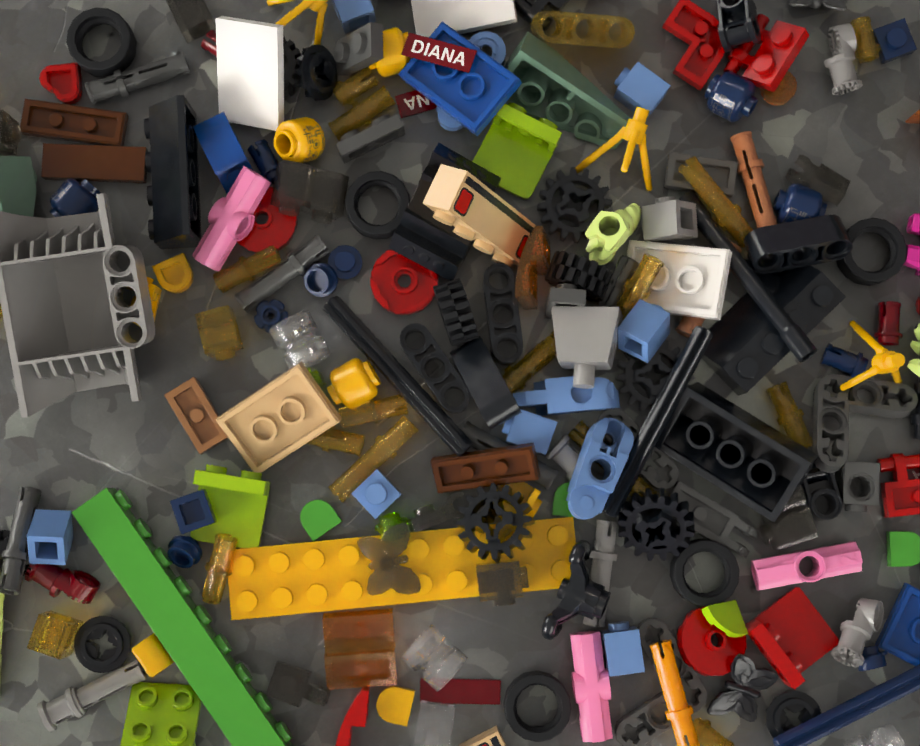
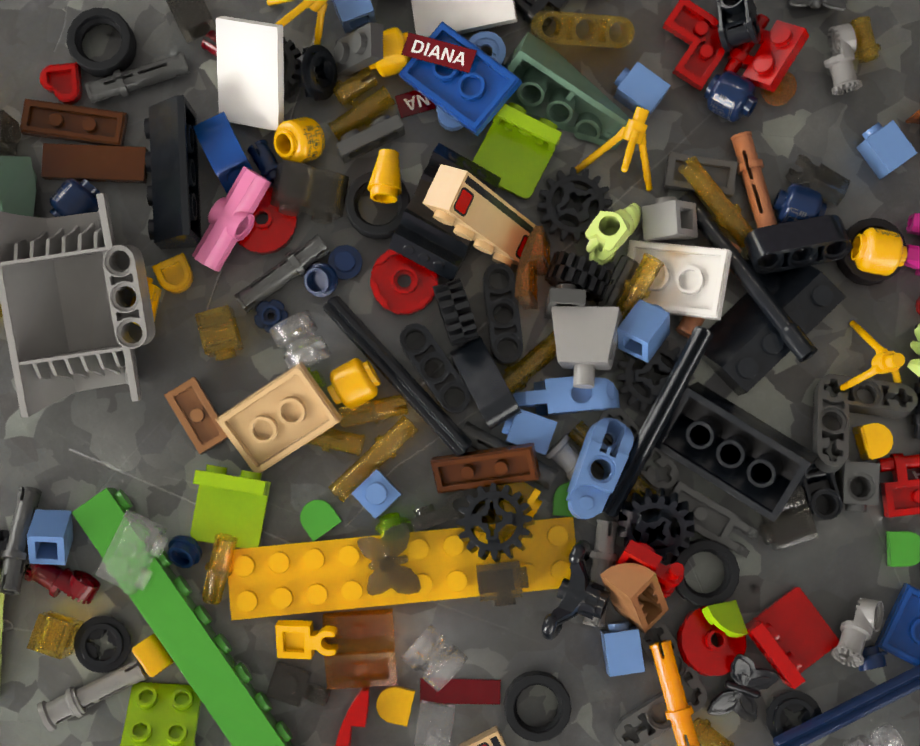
dark blue plate [170,489,217,534] -> none
clear yellow axle [213,246,281,293] -> none
bright pink piece [570,631,613,743] -> none
bright pink piece [750,541,863,591] -> none
clear yellow pin [766,381,813,448] -> none
dark blue pin [820,343,868,378] -> none
dark blue plate [870,18,917,64] -> none
dark red pin [874,301,903,346] -> none
none -> clear bracket [95,510,168,595]
none -> yellow plate [275,620,338,659]
none -> yellow cone [367,149,402,204]
none -> medium nougat brick [600,563,669,634]
none -> red plate [614,540,684,598]
none -> yellow head [851,227,907,276]
none -> yellow brick [852,423,893,461]
none -> medium blue brick [856,120,918,180]

